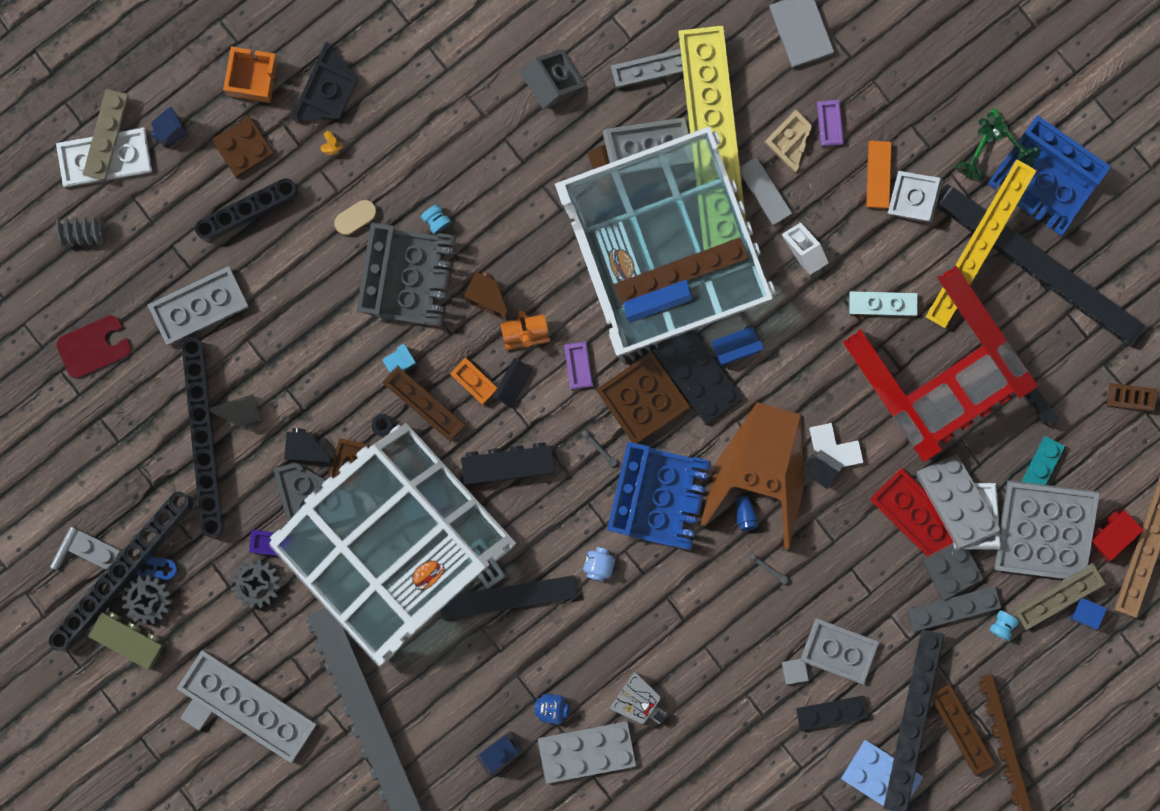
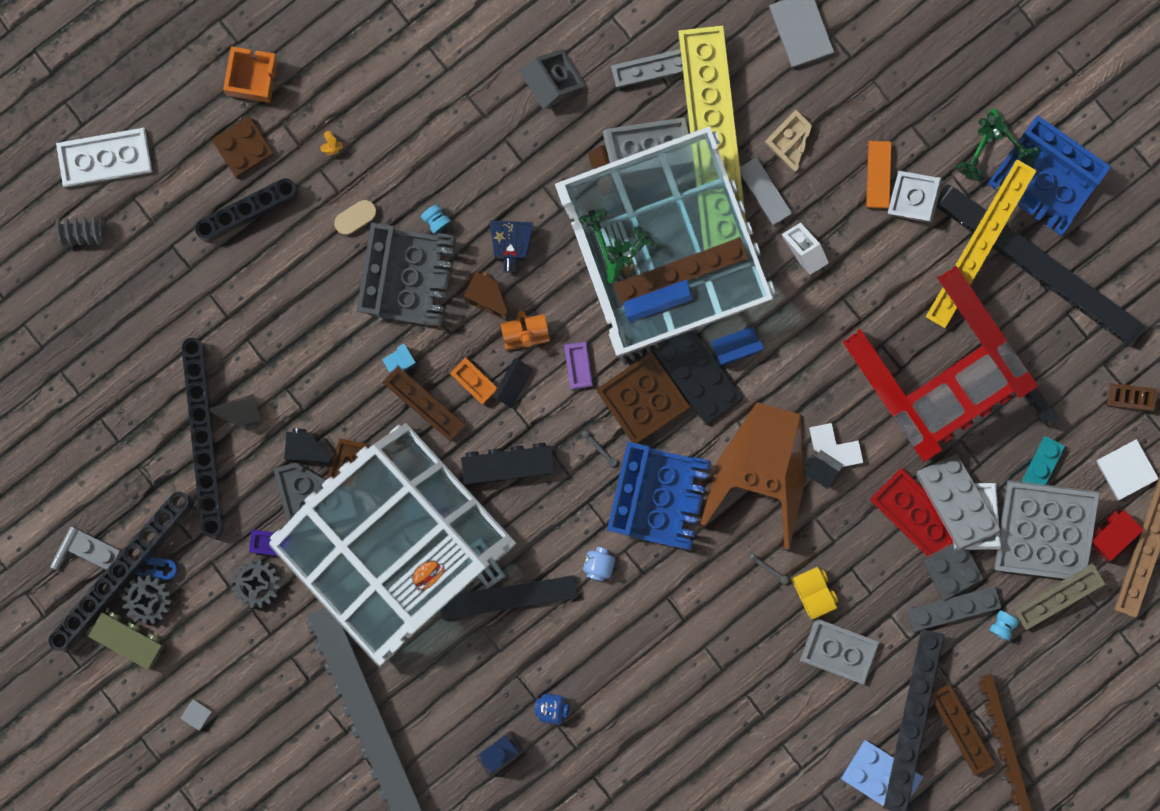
dark red piece [56,315,131,378] -> none
dark tan plate [83,89,129,181] -> none
light grey plate [148,266,249,346] -> none
dark blue slope [150,106,188,147] -> none
light grey plate [177,650,317,763] -> none
black wing [290,42,359,122] -> none
black plate [372,414,394,437] -> none
light grey plate [538,721,636,784] -> none
light grey torso [610,672,667,724] -> none
blue cone [736,496,759,531] -> none
light grey tile [781,659,808,685] -> none
black plate [795,695,868,731] -> none
medium lavender tile [817,100,844,147] -> none
light aqua plate [849,292,917,317] -> none
blue panel [1069,598,1107,630] -> none
none -> dark blue torso [490,221,533,273]
none -> dark green plant [578,209,659,283]
none -> yellow brick [791,567,838,620]
none -> white tile [1096,439,1158,500]

